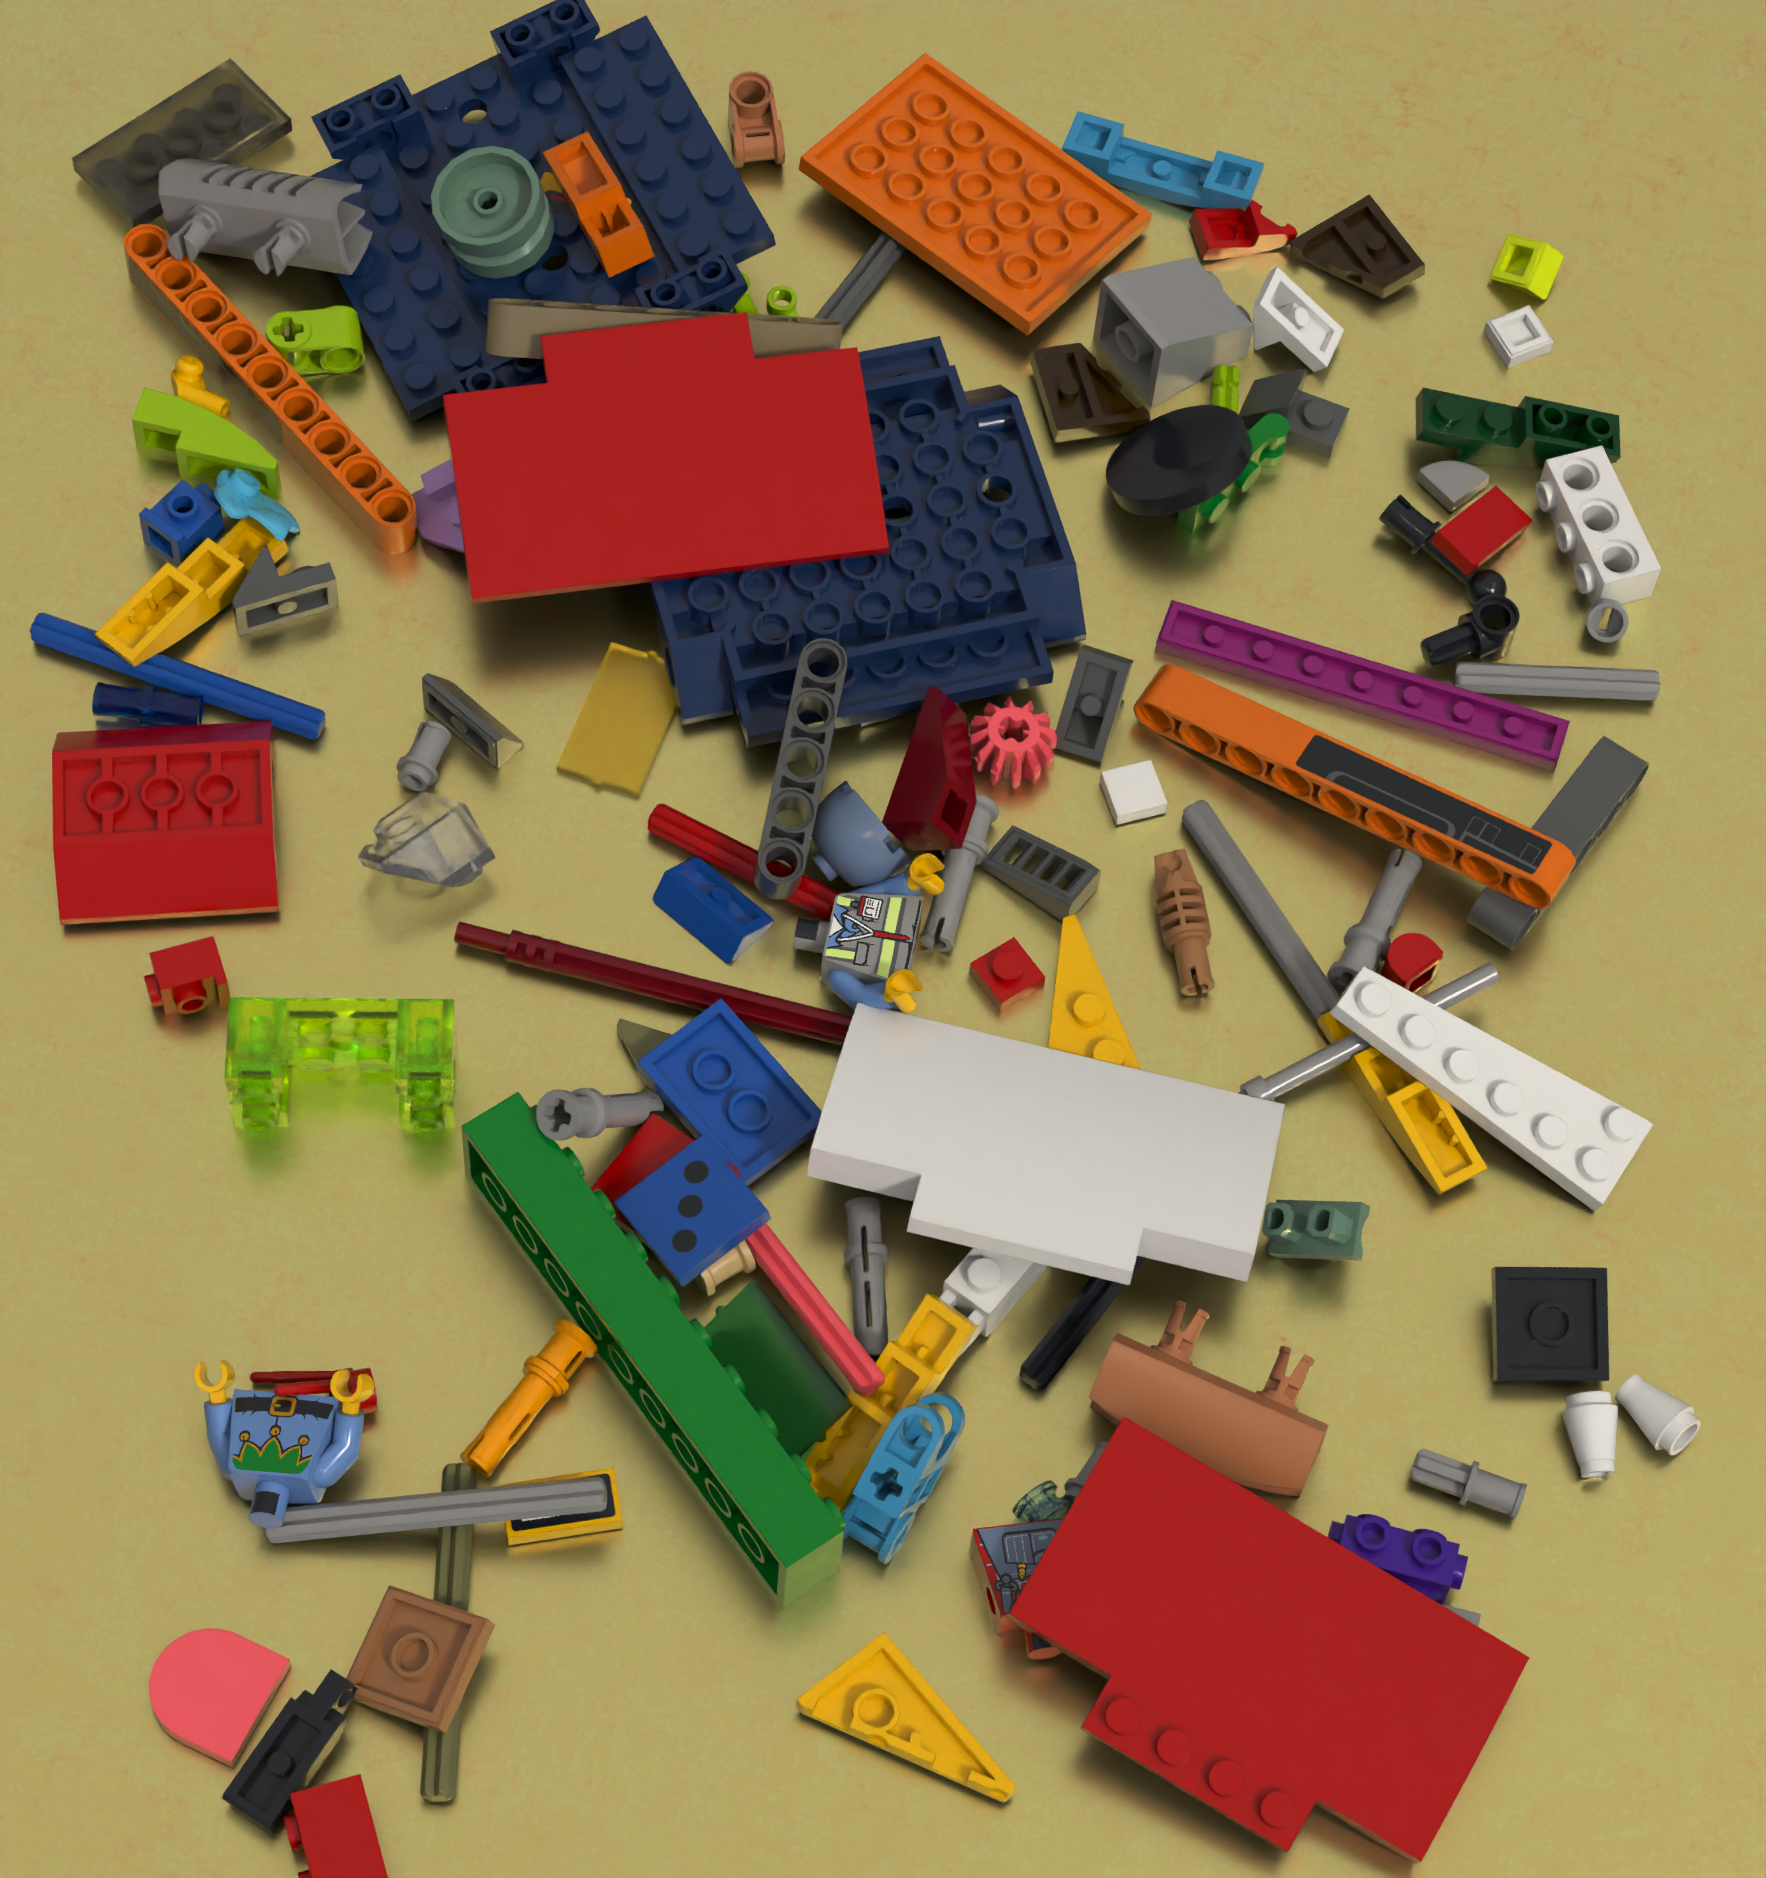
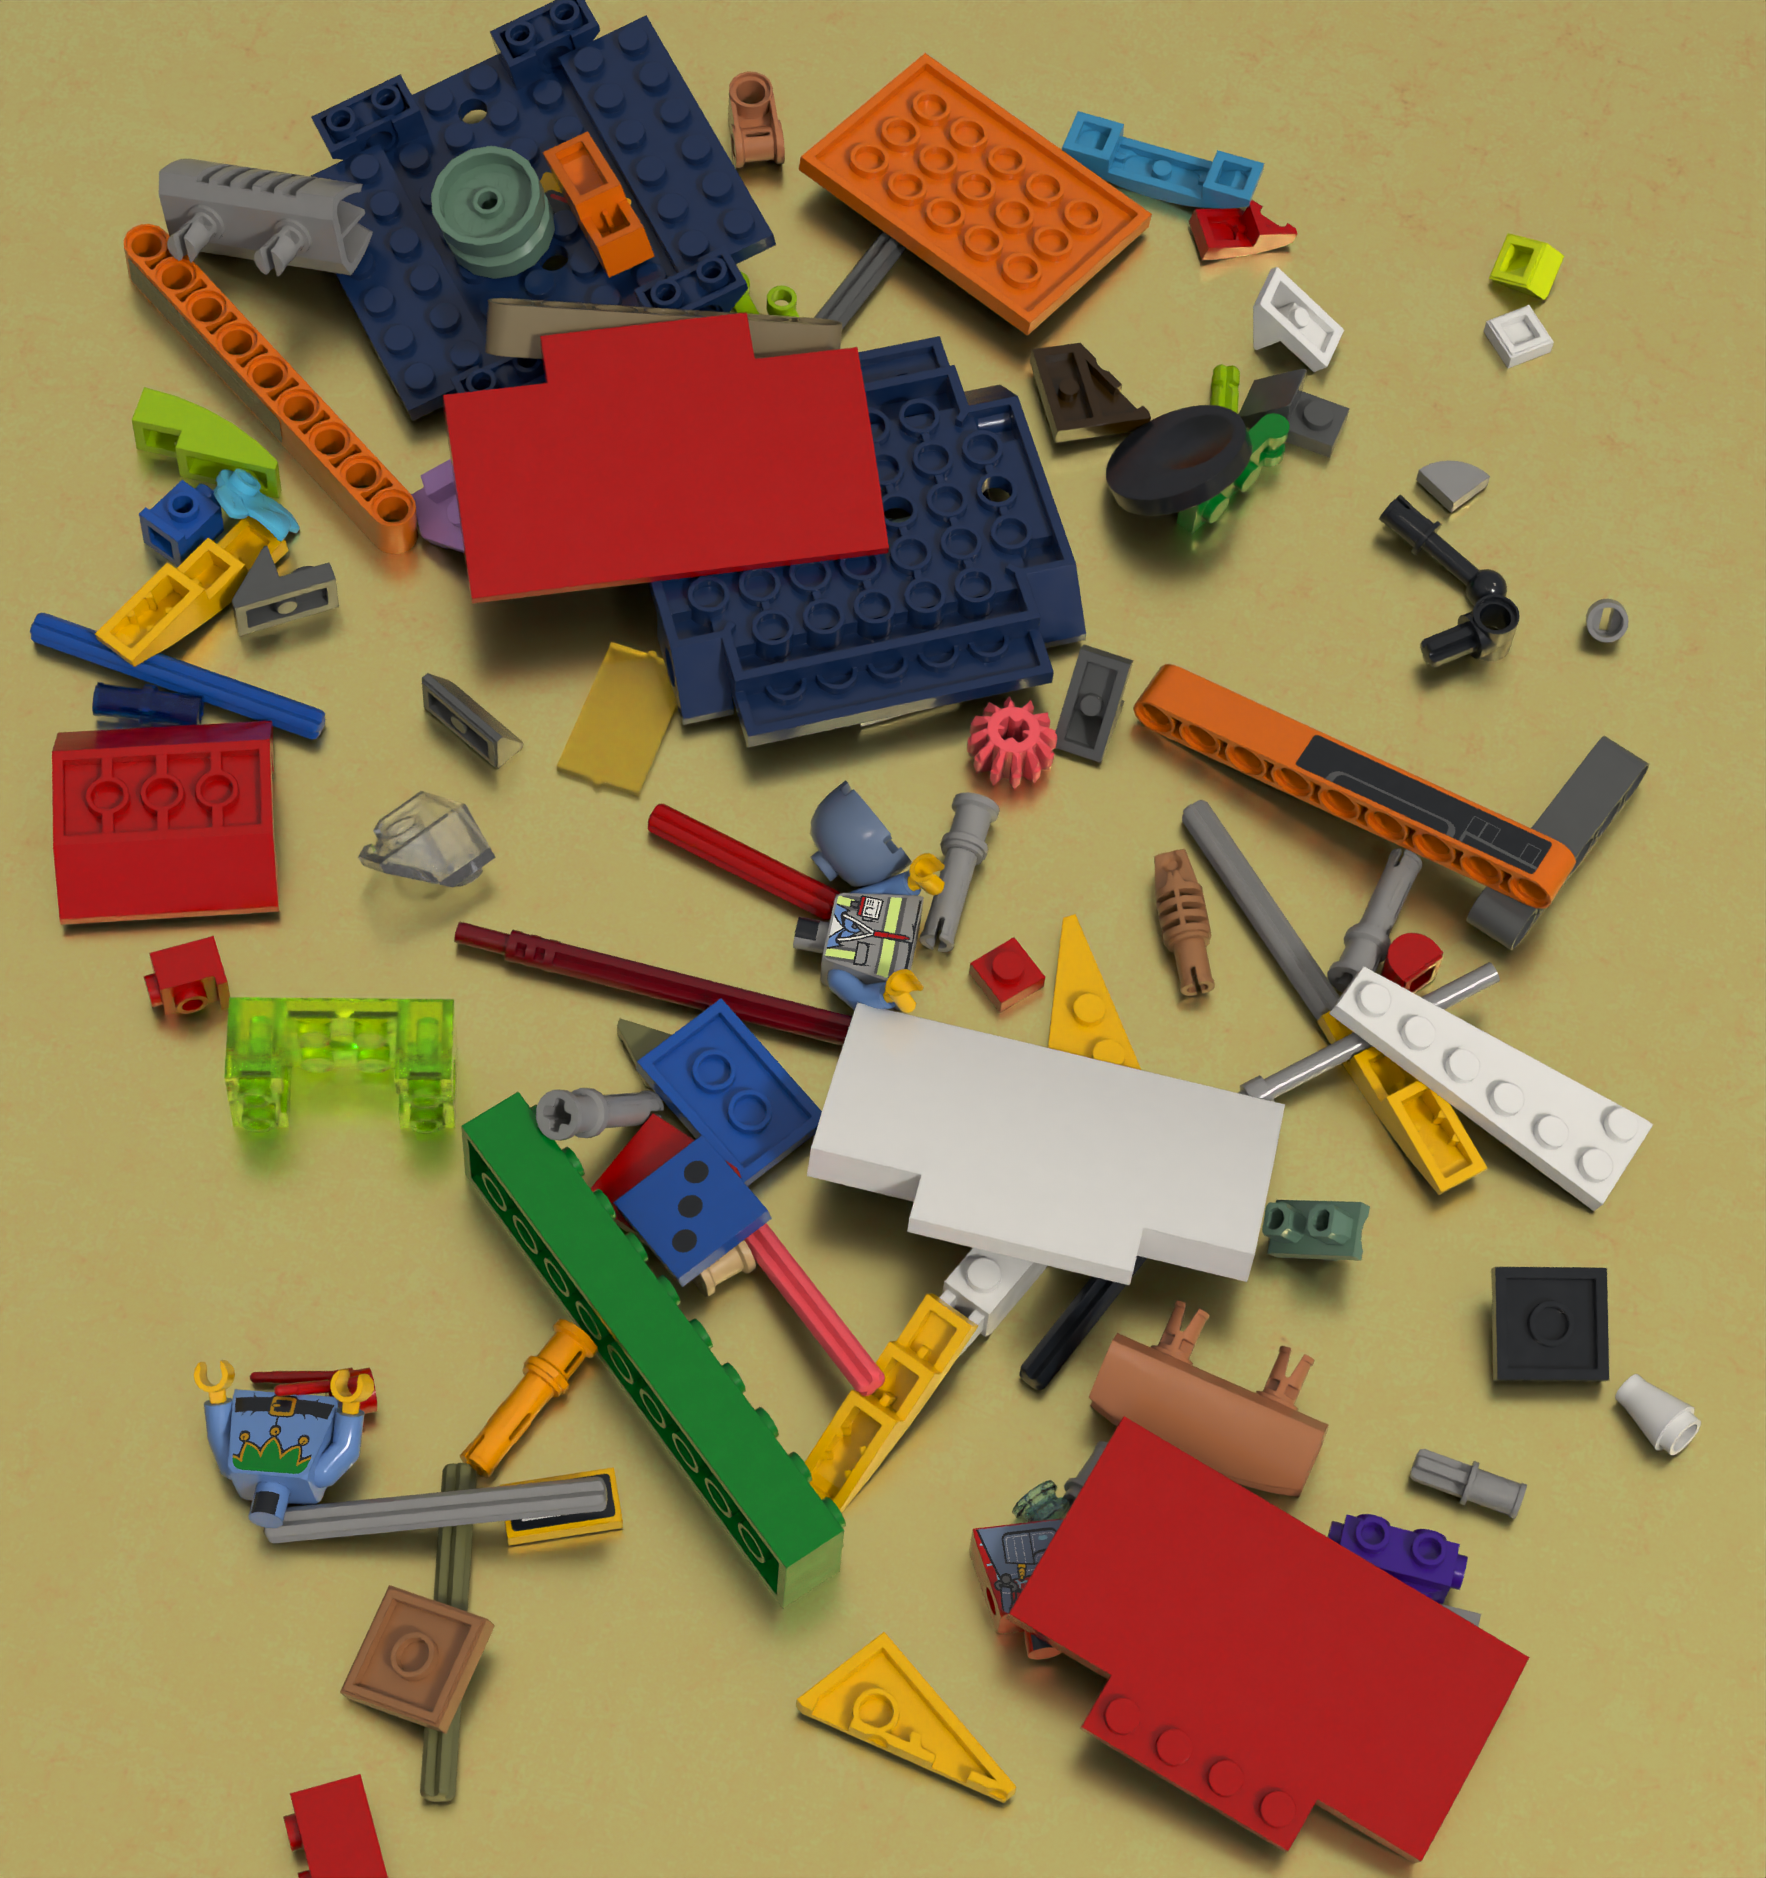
clear smoke plate [72,58,292,229] -> none
coral tile [149,1628,291,1768] -> none
yellow arm [171,355,231,419] -> none
black hinge [222,1669,357,1834] -> none
lime piece [265,305,365,375] -> none
light grey pin [396,721,452,791] -> none
blue slope [653,856,775,964] -> none
clear green piece [704,1280,853,1457] -> none
dark grey beam [754,638,847,899] -> none
dark azure piece [843,1392,965,1564] -> none
light grey pin [844,1197,889,1363] -> none
dark red slope [882,686,977,851] -> none
dark grey slope [981,825,1101,921] -> none
light grey slope [1093,257,1254,408] -> none
white tile [1099,760,1168,825] -> none
magenta tile [1155,600,1570,773] -> none
dark brown wing [1290,194,1425,299] -> none
dark green slope [1415,387,1621,469] -> none
red tile [1430,486,1532,576] -> none
light grey axle [1453,662,1660,701] -> none
white brick [1535,446,1661,609] -> none
white cone [1562,1391,1618,1478] -> none

